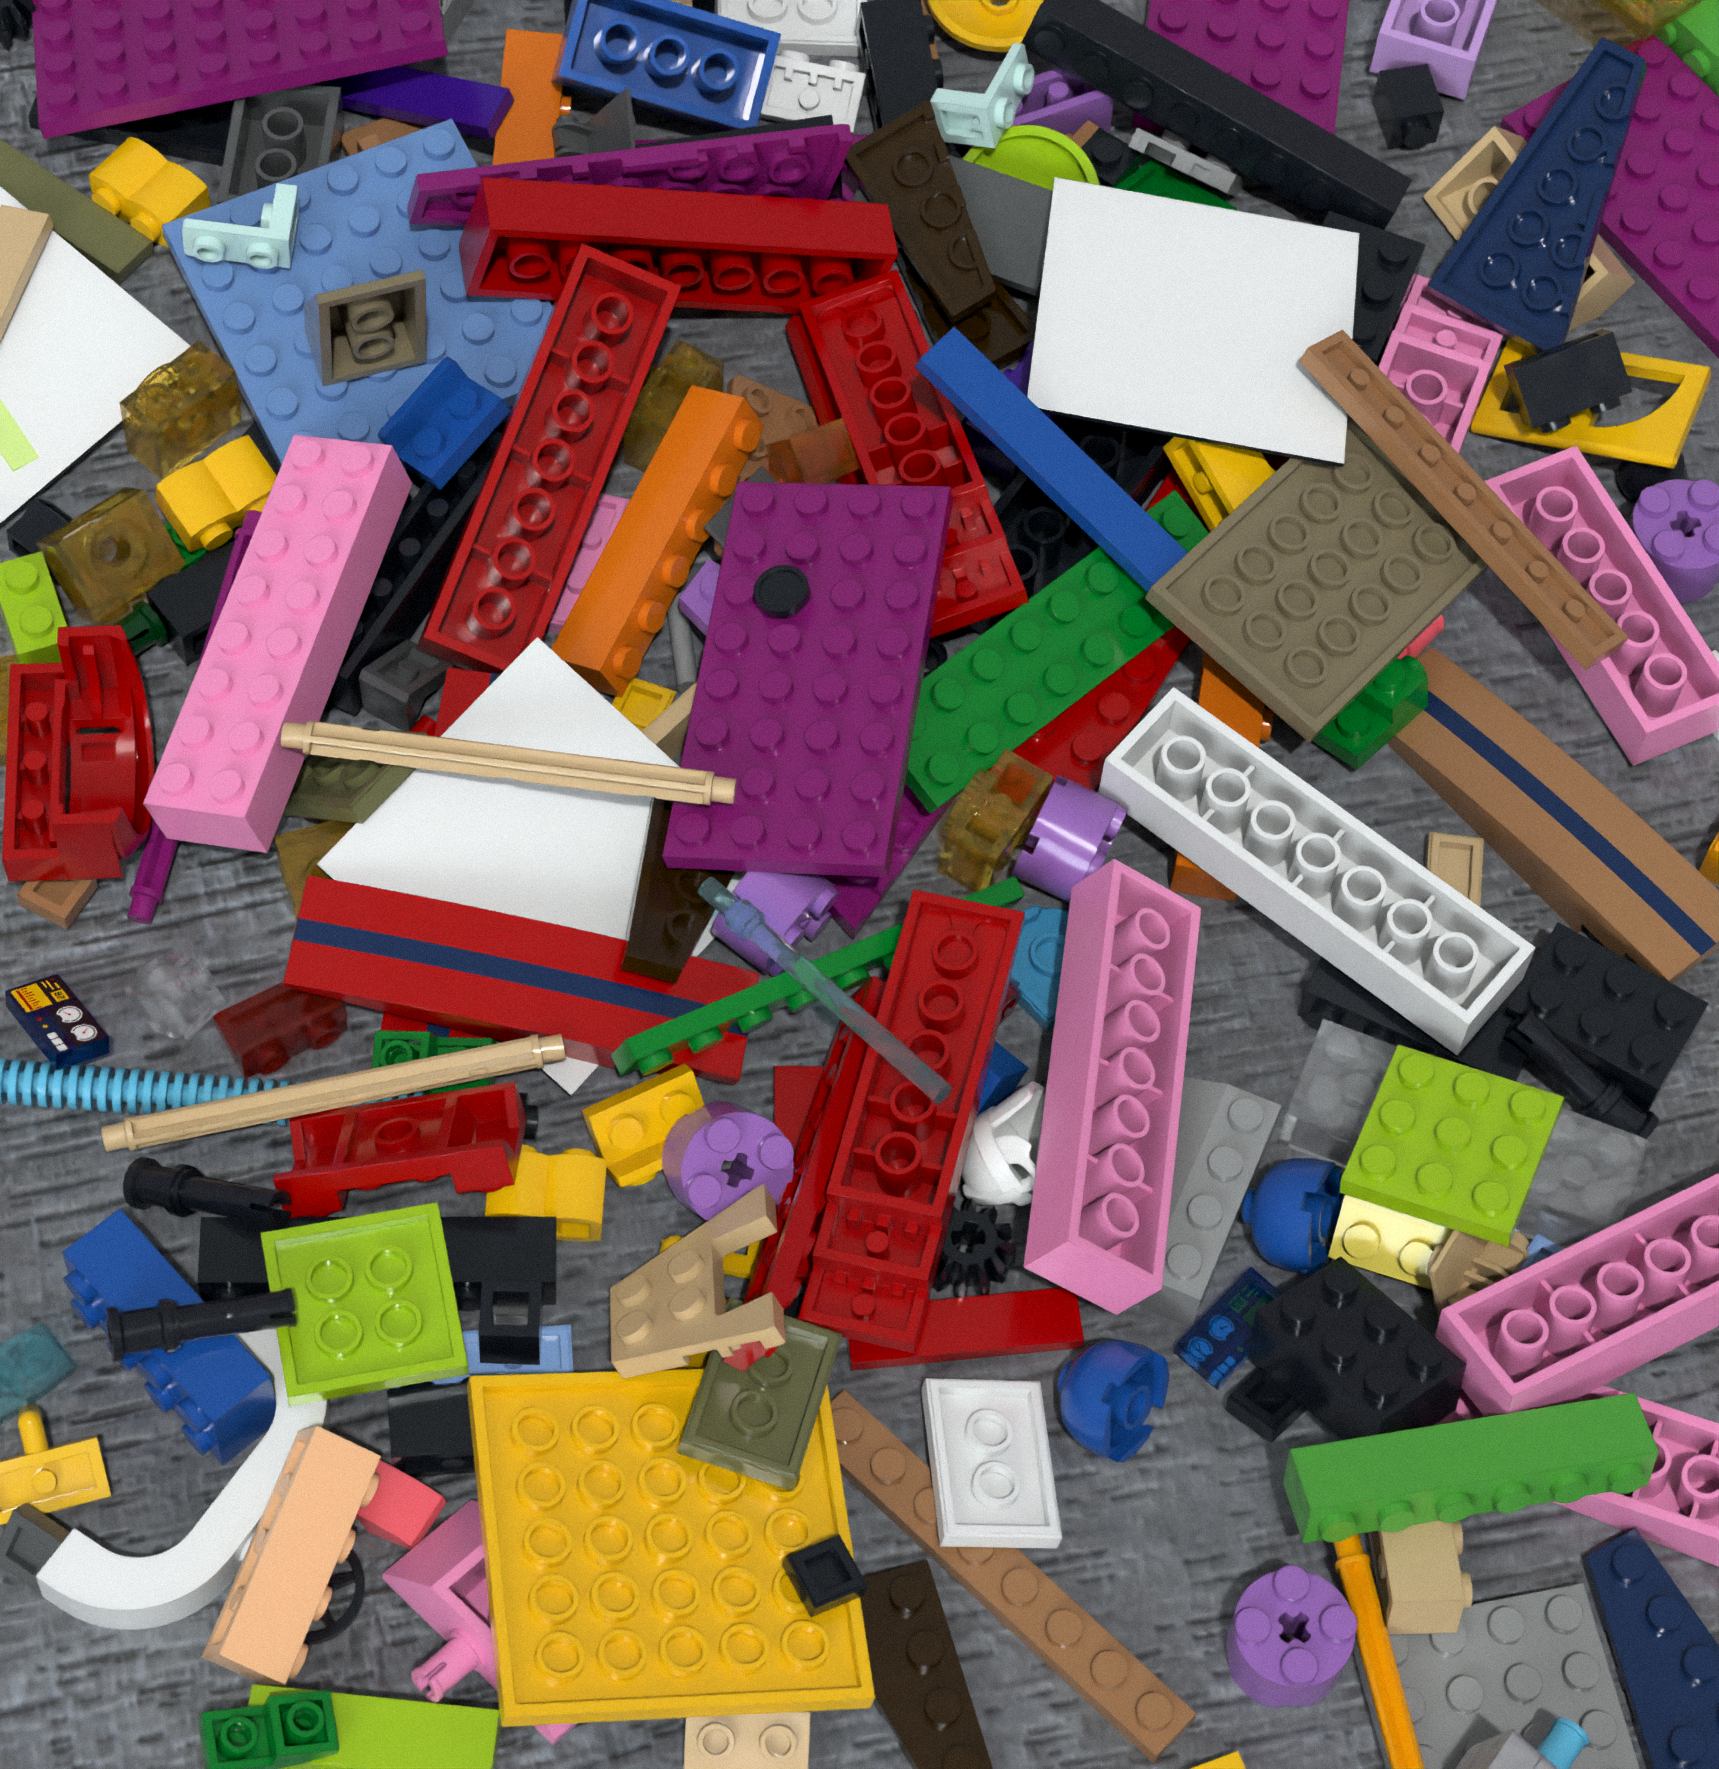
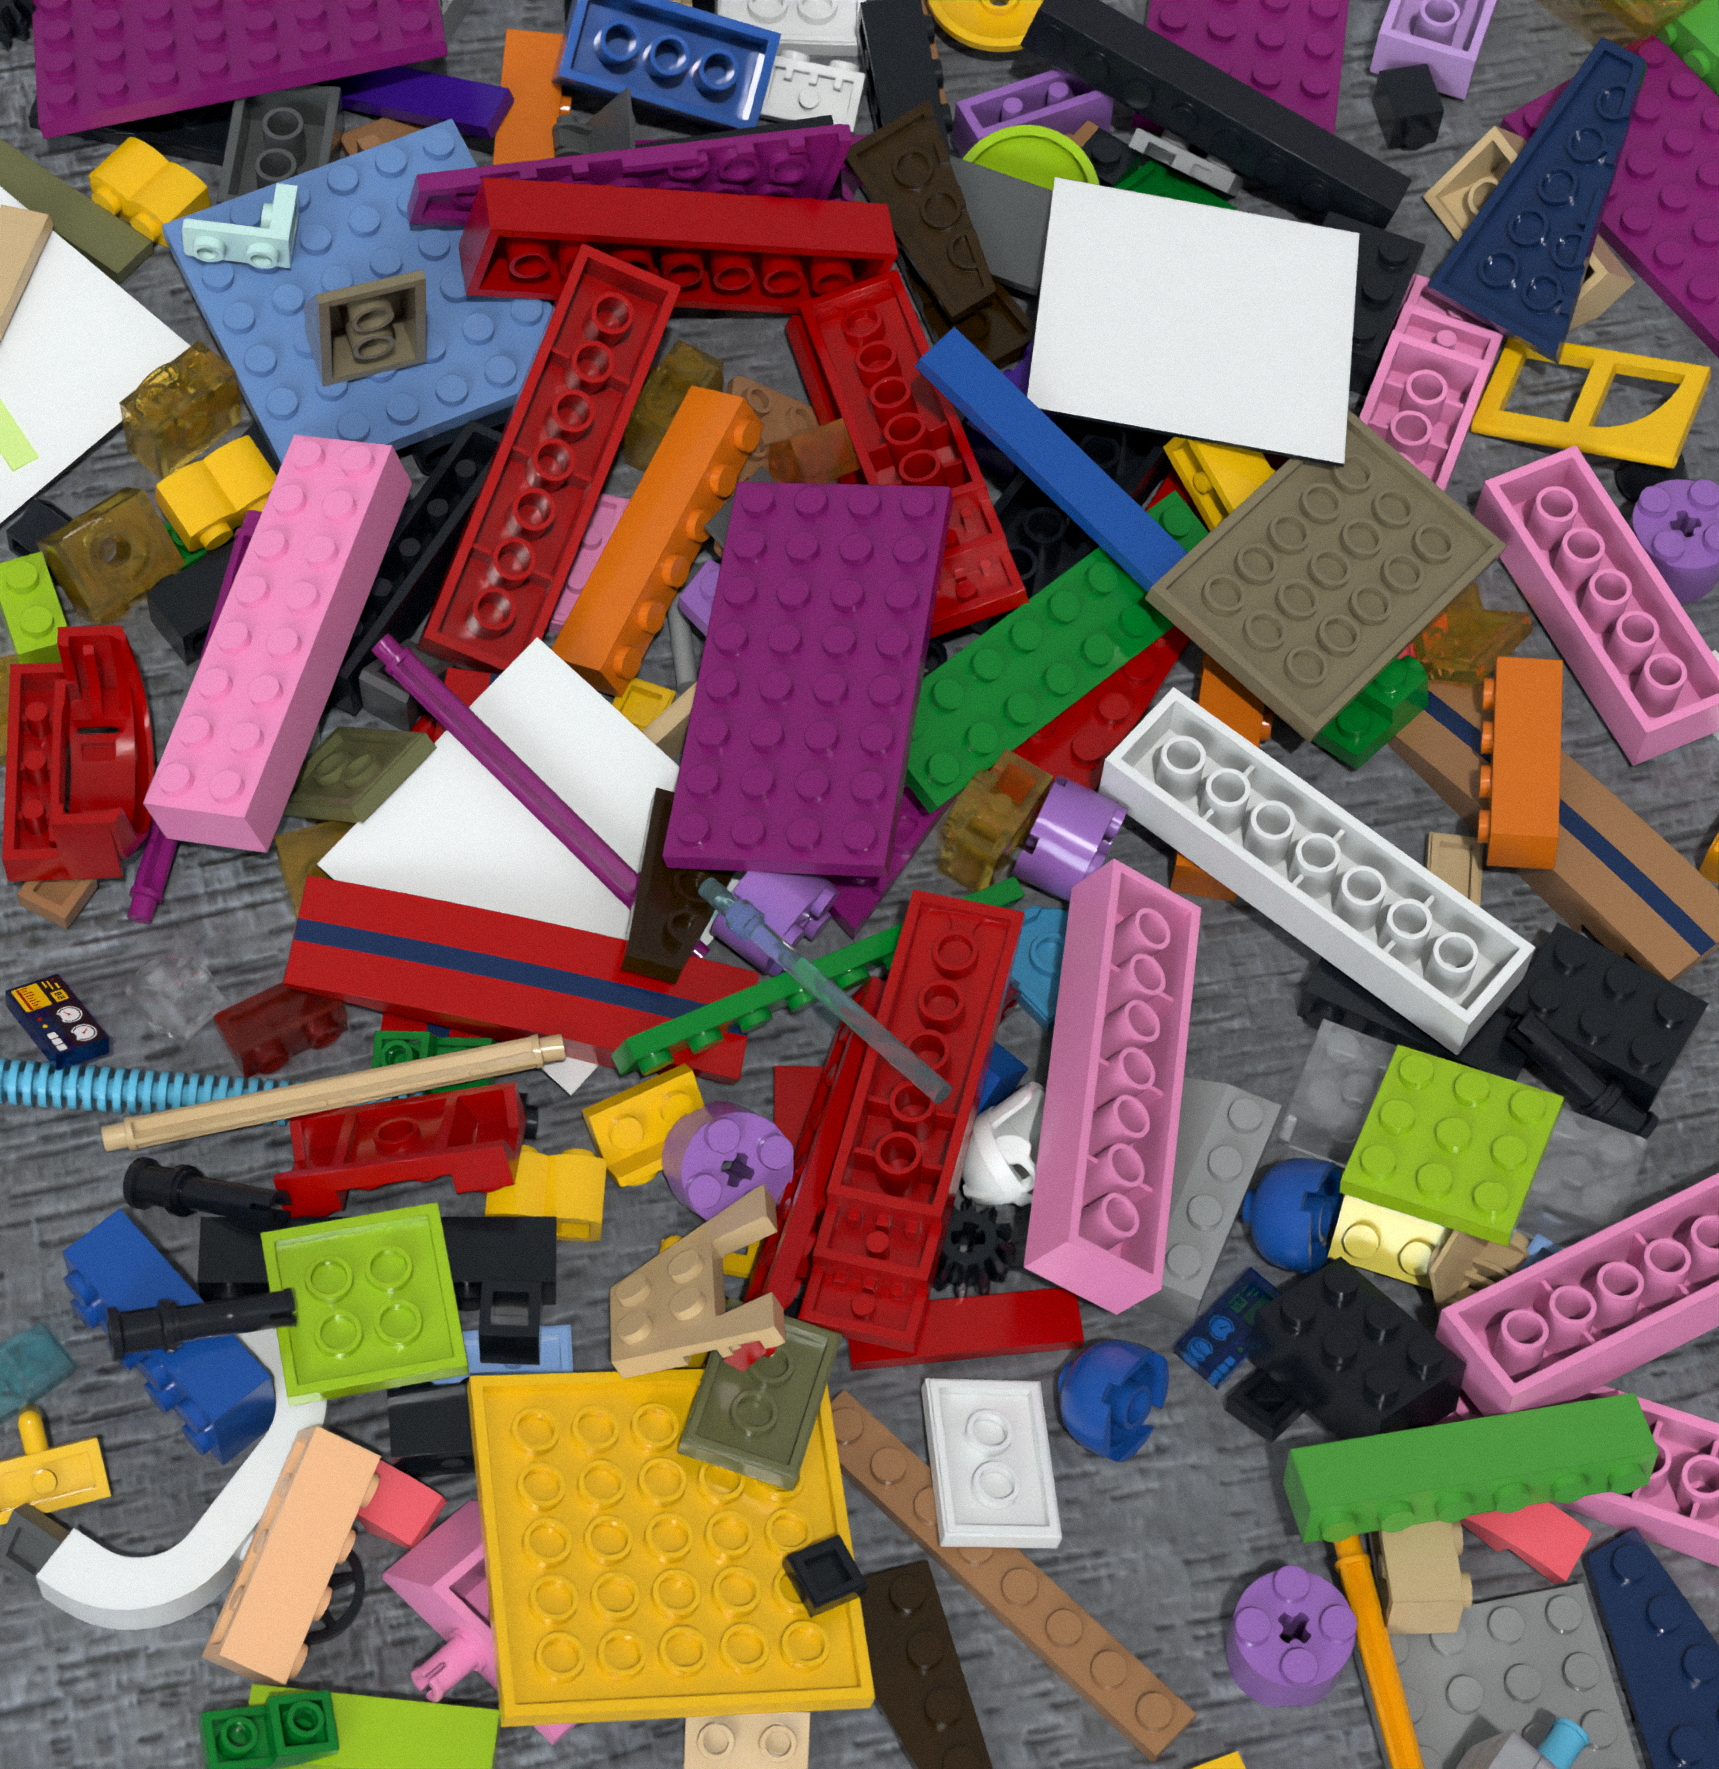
dark green bush [101,600,168,656] -> none
tan piece [281,720,737,806] -> none
blue bracket [378,357,511,490] -> none
black piece [754,565,810,617] -> none
light aqua bracket [930,43,1034,148] -> none
medium nougat plate [1299,329,1629,671] -> none
black brick [1503,329,1633,433] -> none
none -> magenta piece [371,633,710,958]
none -> clear yellow bracket [1414,583,1533,686]
none -> coral slope [1460,1502,1592,1584]
none -> orange brick [1477,656,1563,870]

